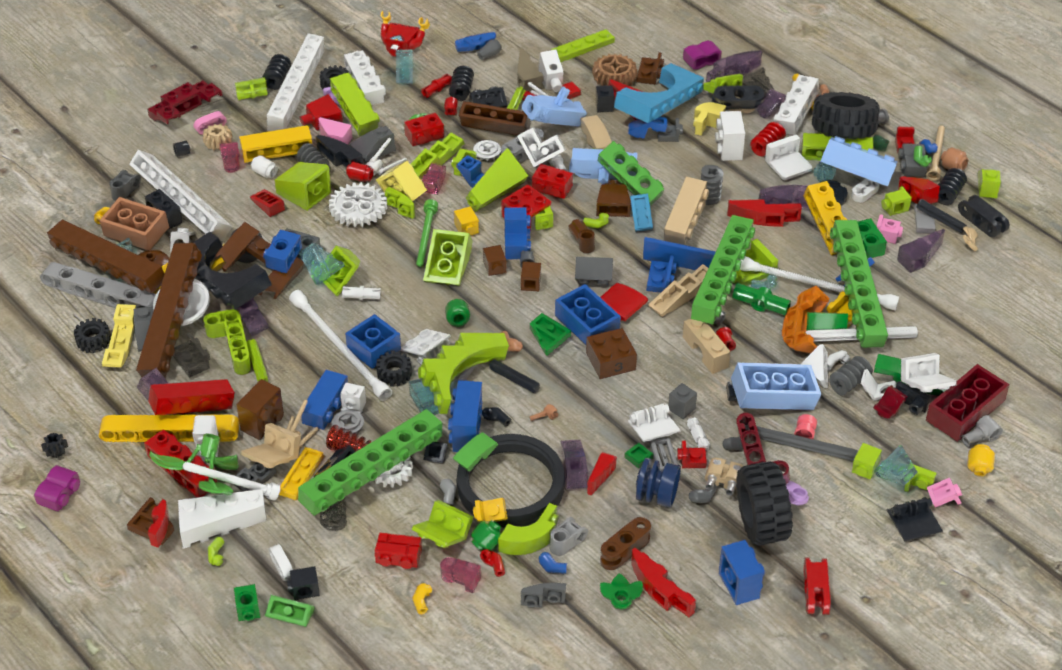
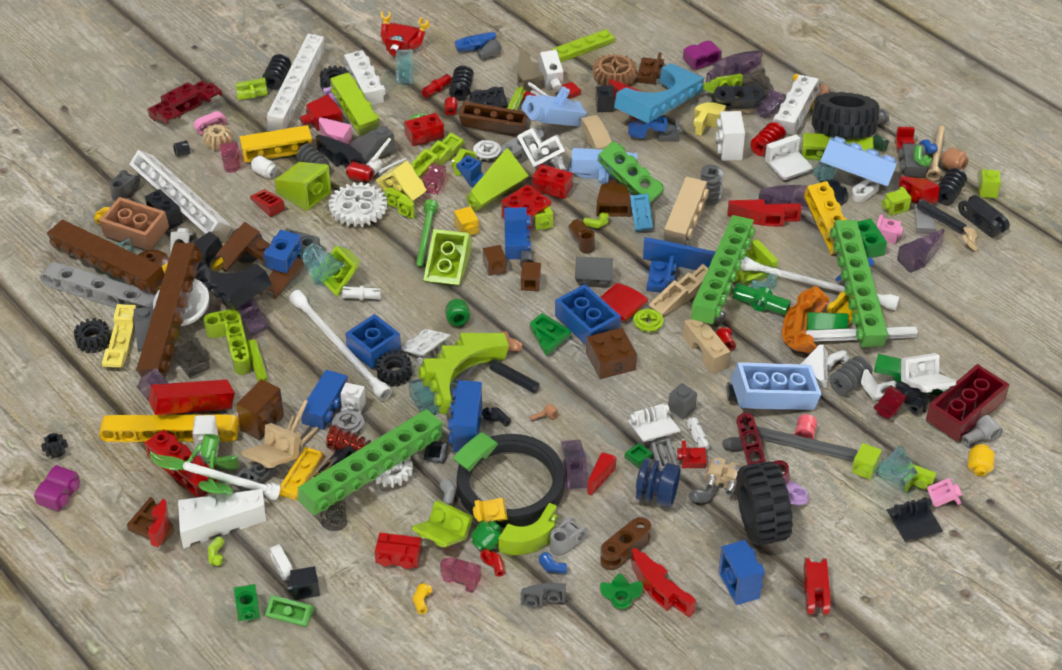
none -> lime gear [633,309,664,333]

